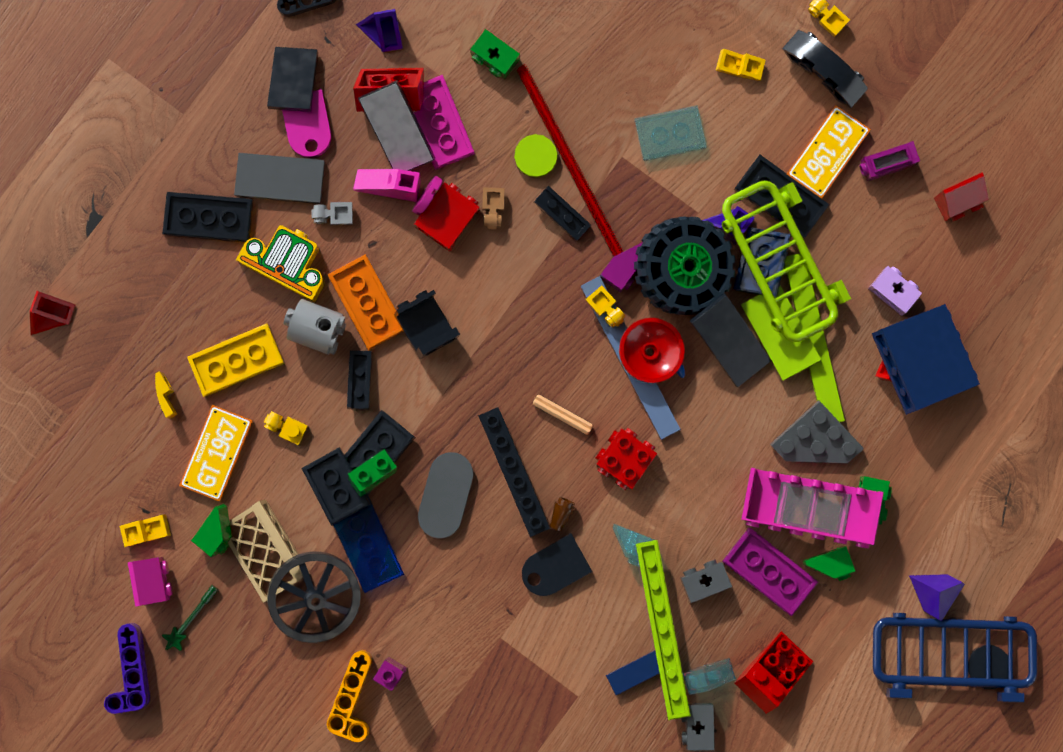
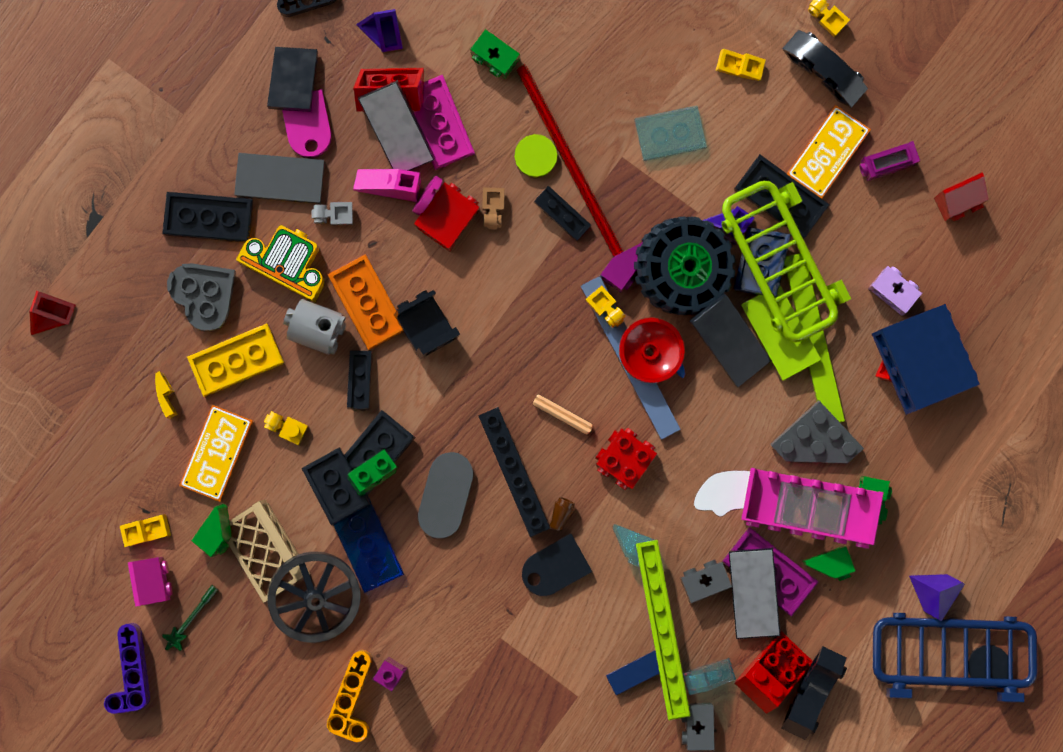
none -> dark grey plate [167,263,236,331]
none -> white sticker [694,471,750,516]
none -> flat silver tile [729,547,780,639]
none -> black brick [781,646,847,740]

